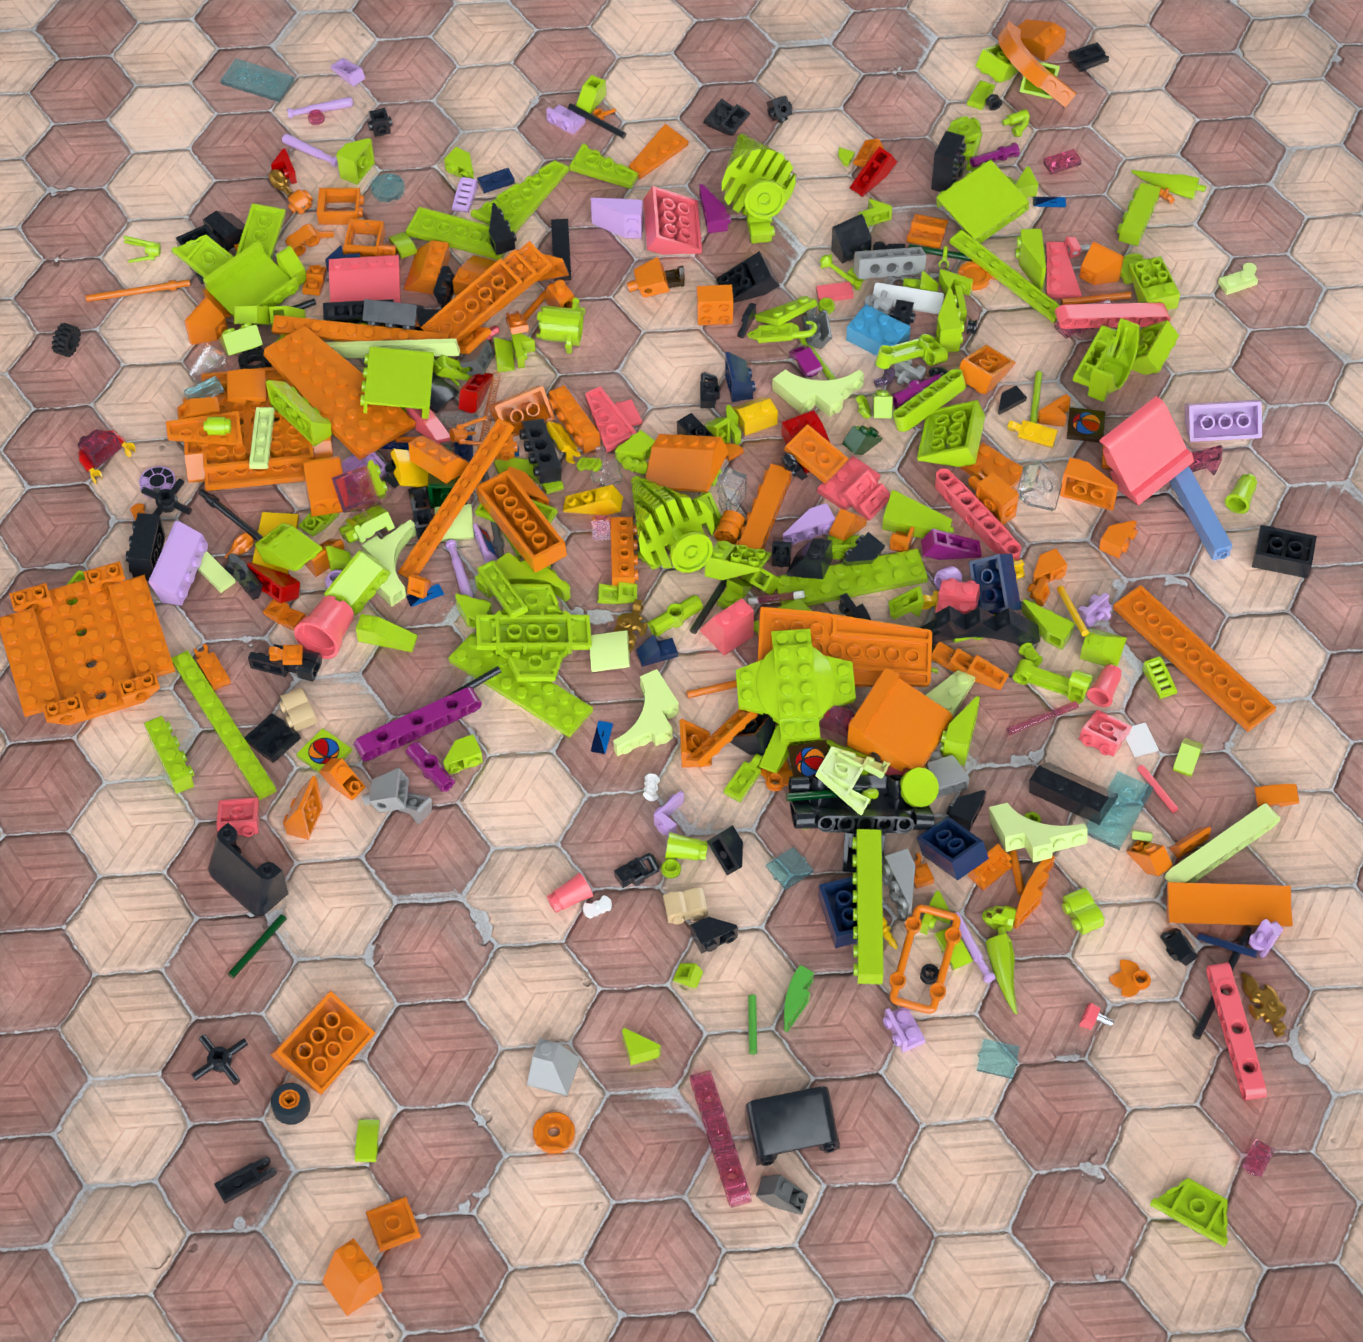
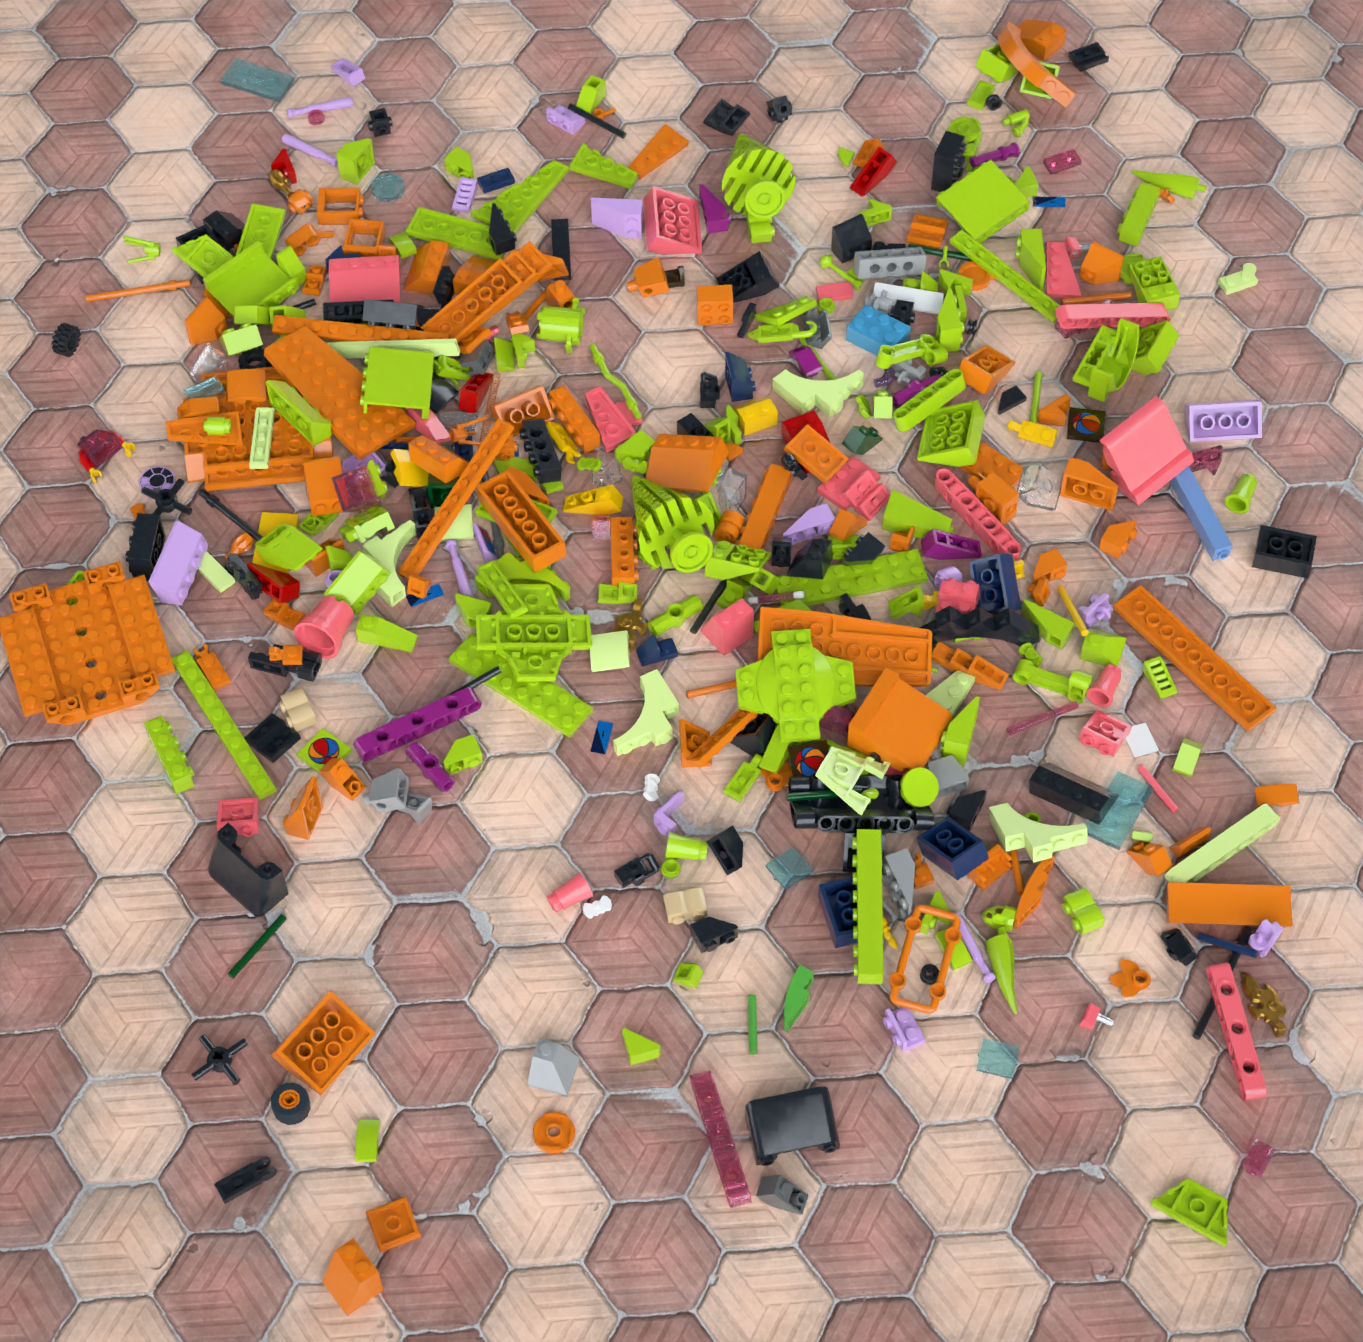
none -> lime bar [589,343,642,419]

